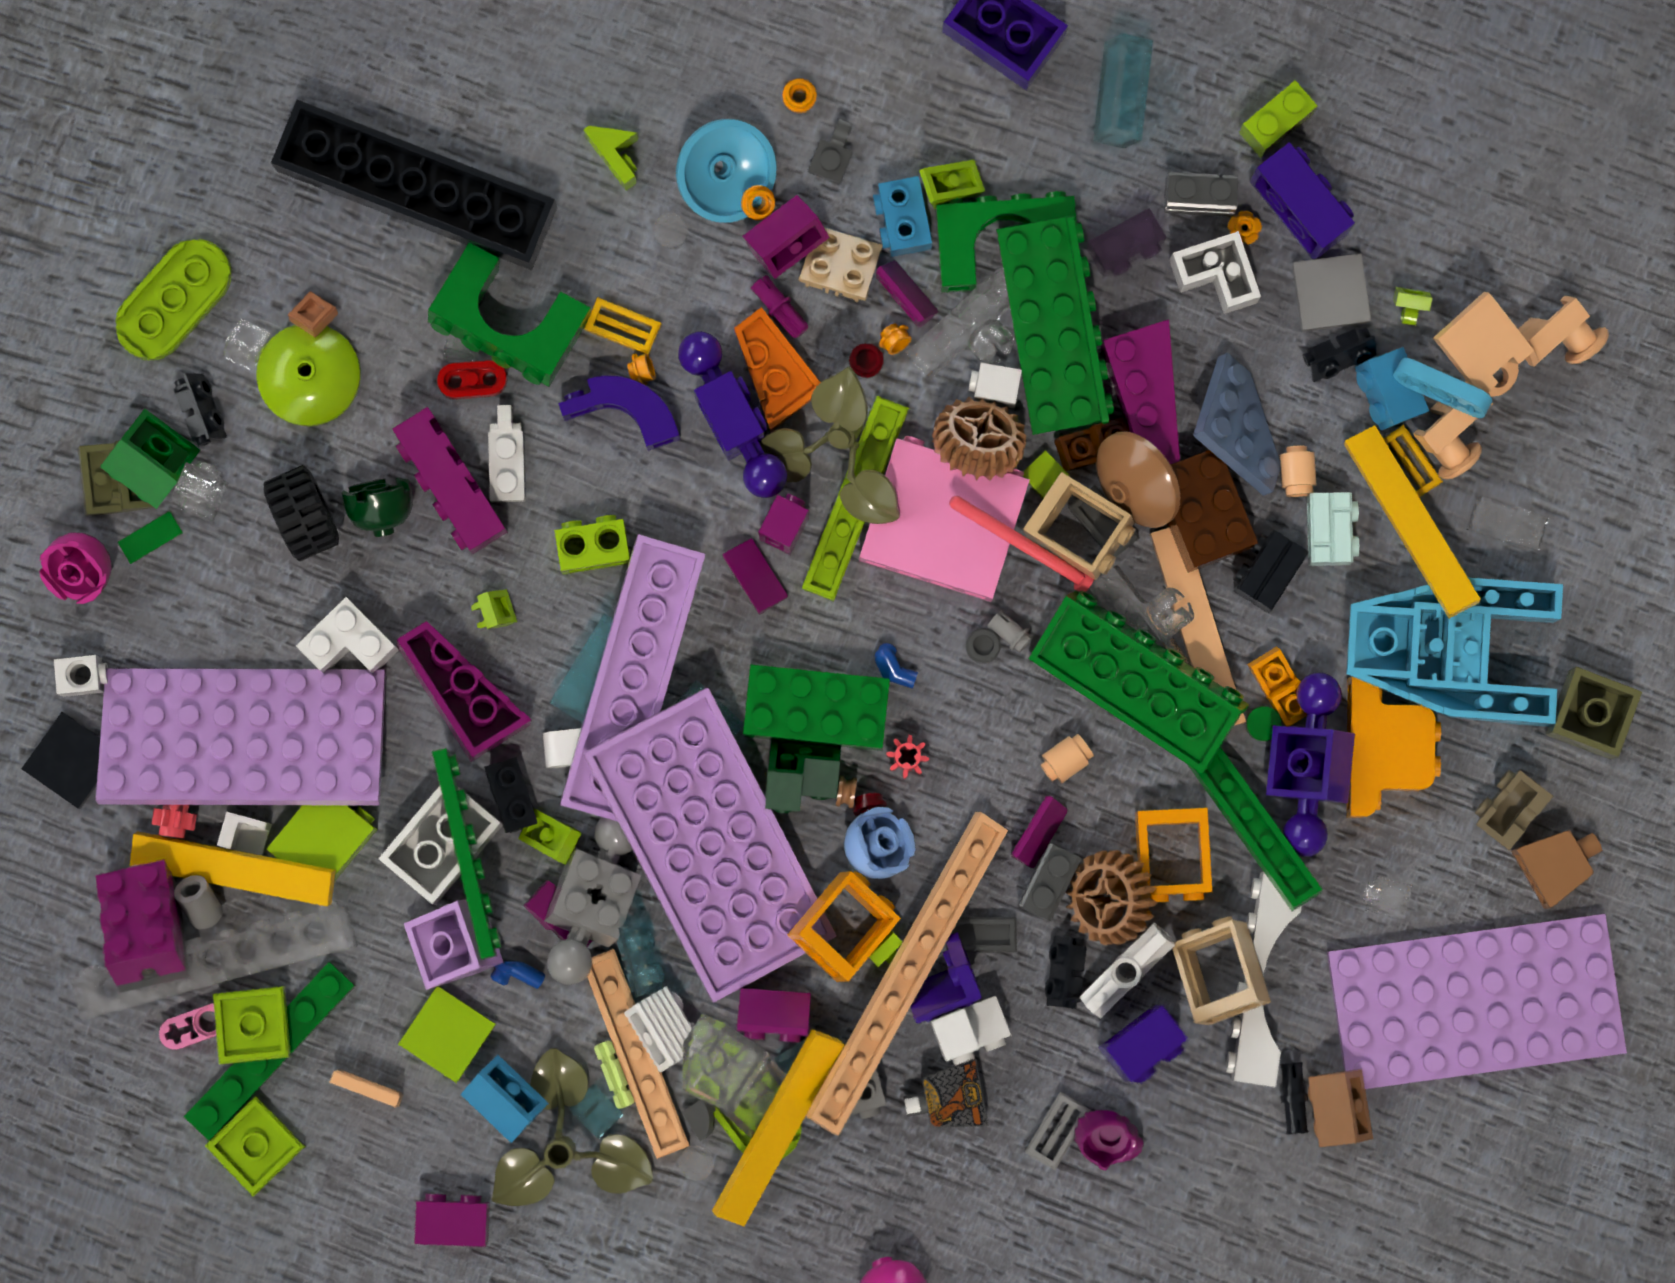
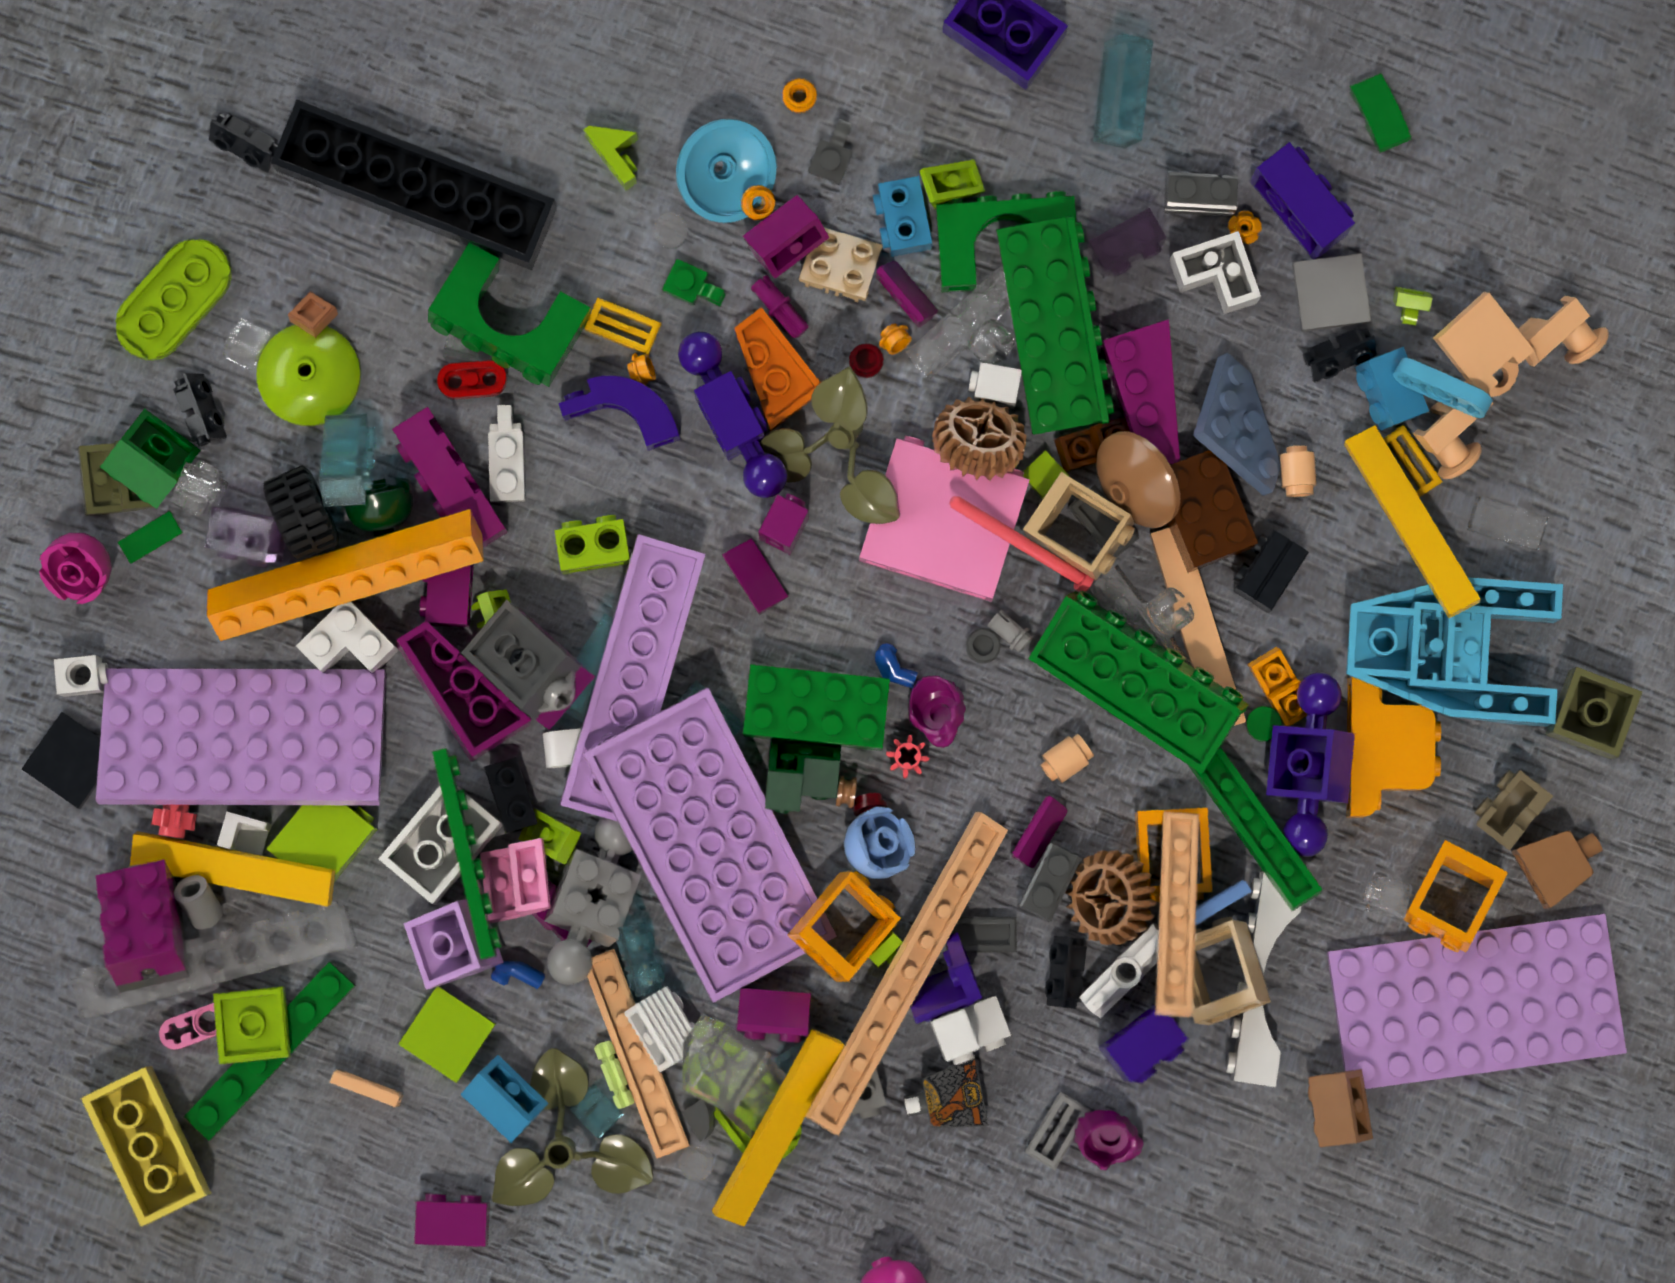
lime tile [205,1096,306,1197] -> none
lime tile [802,396,909,602] -> none
lime brick [1239,80,1318,158] -> none
black pin [1280,1062,1309,1135] -> none
light aqua brick [1307,492,1360,566] -> none
none -> light yellow brick [81,1066,212,1227]
none -> clear purple brick [205,506,285,568]
none -> light orange brick [207,509,484,641]
none -> black hinge [209,113,278,173]
none -> clear light blue brick [319,413,376,507]
none -> magenta brick [420,564,474,628]
none -> dark grey piece [461,600,595,730]
none -> bright pink slope [480,838,551,923]
none -> green plate [662,259,726,307]
none -> magenta hair [908,675,966,748]
none -> light nougat tile [1155,812,1199,1017]
none -> medium blue tile [1195,880,1252,926]
none -> green slope [1350,73,1411,153]
none -> light orange window [1404,840,1508,953]

